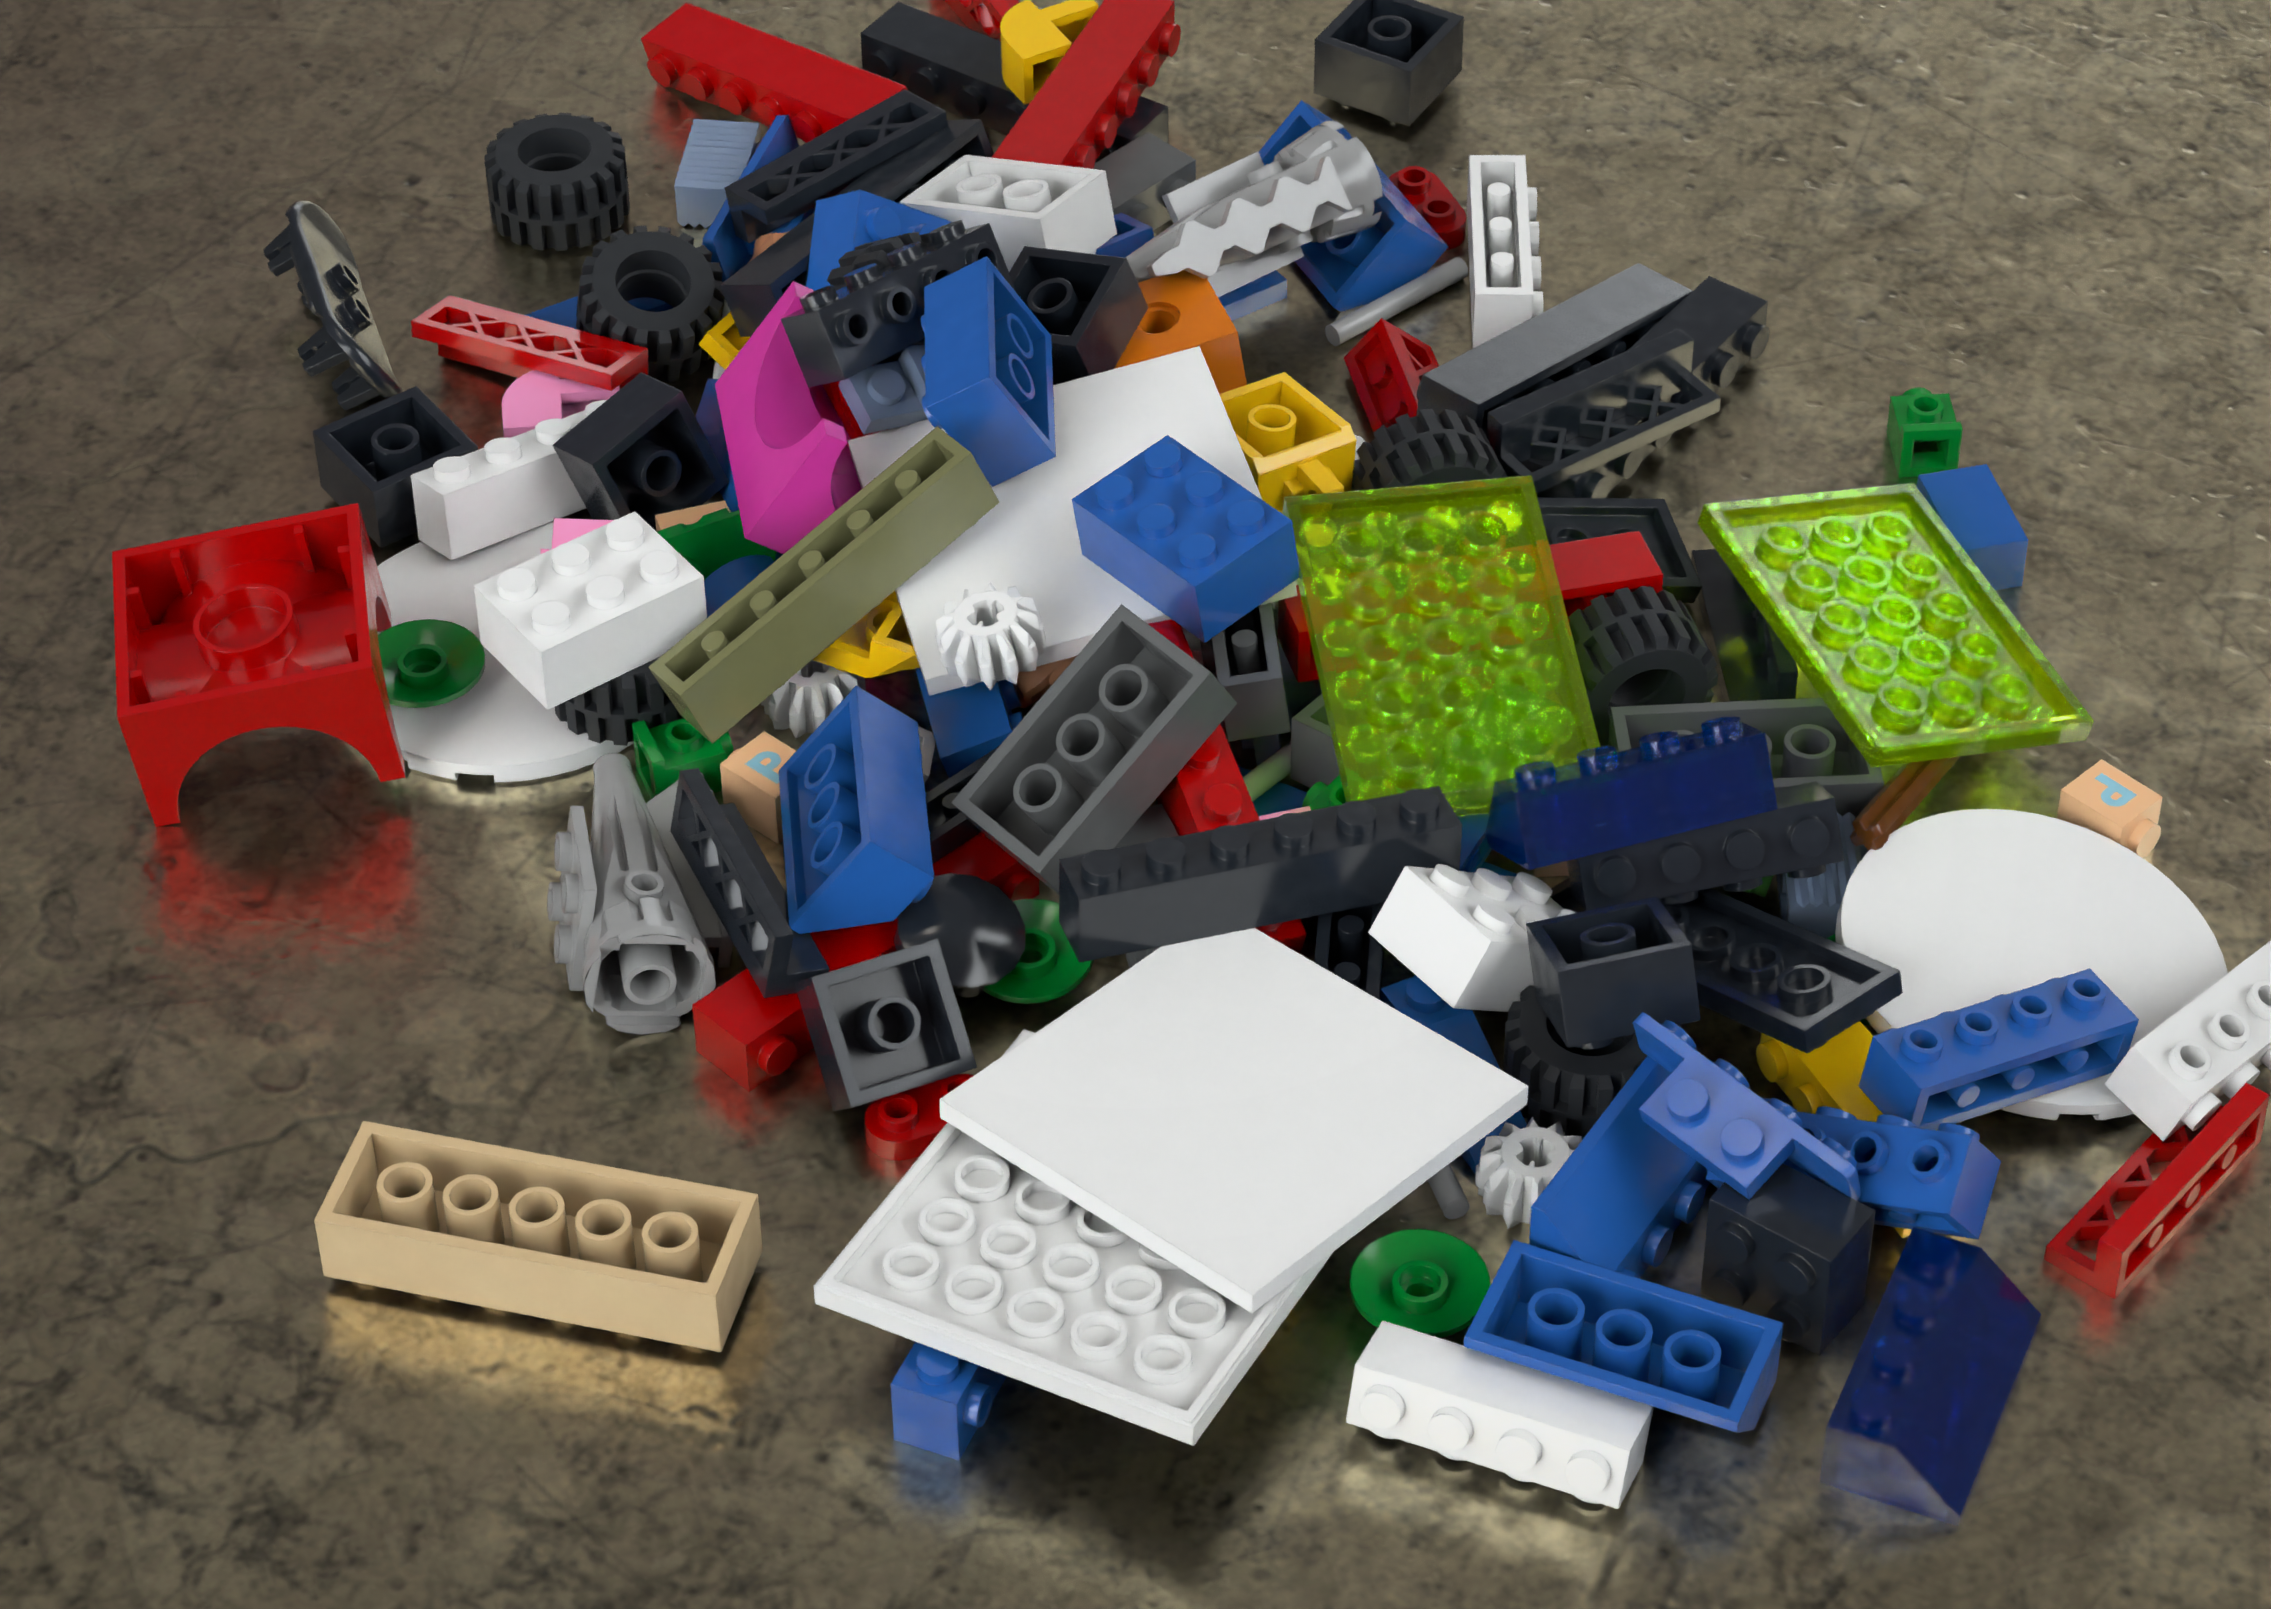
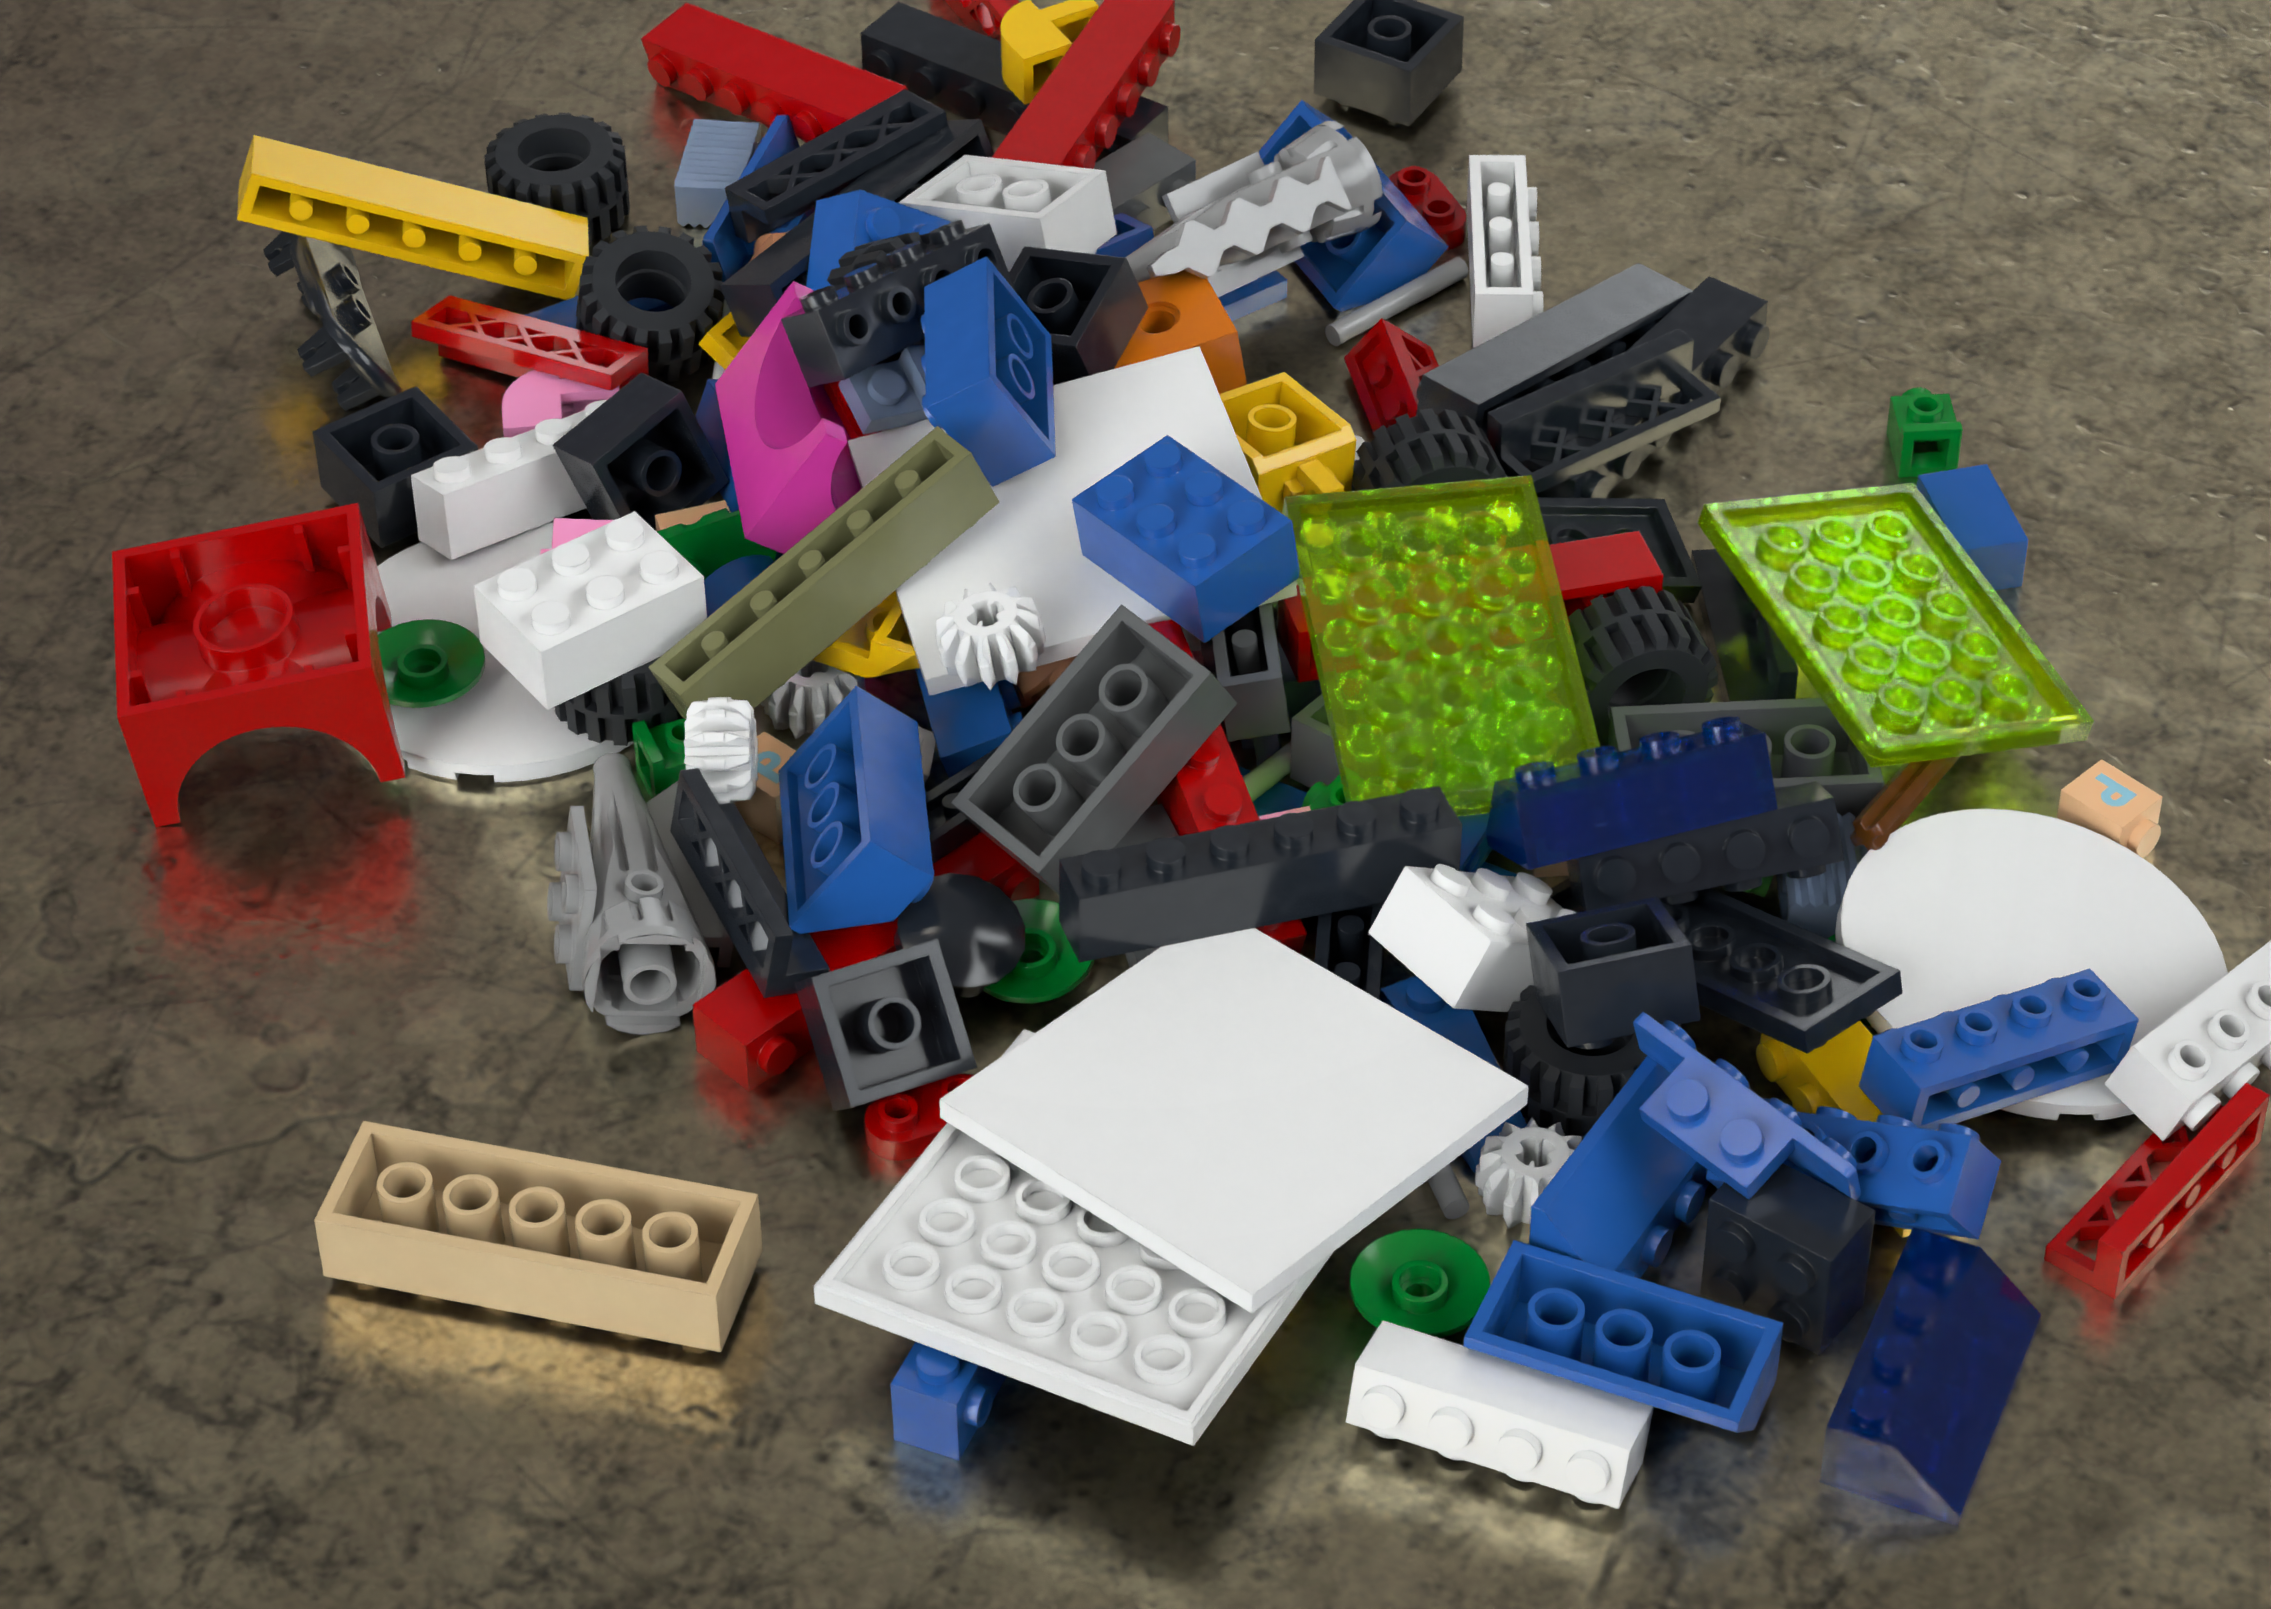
none -> yellow brick [237,135,589,300]
none -> white gear [683,697,759,805]

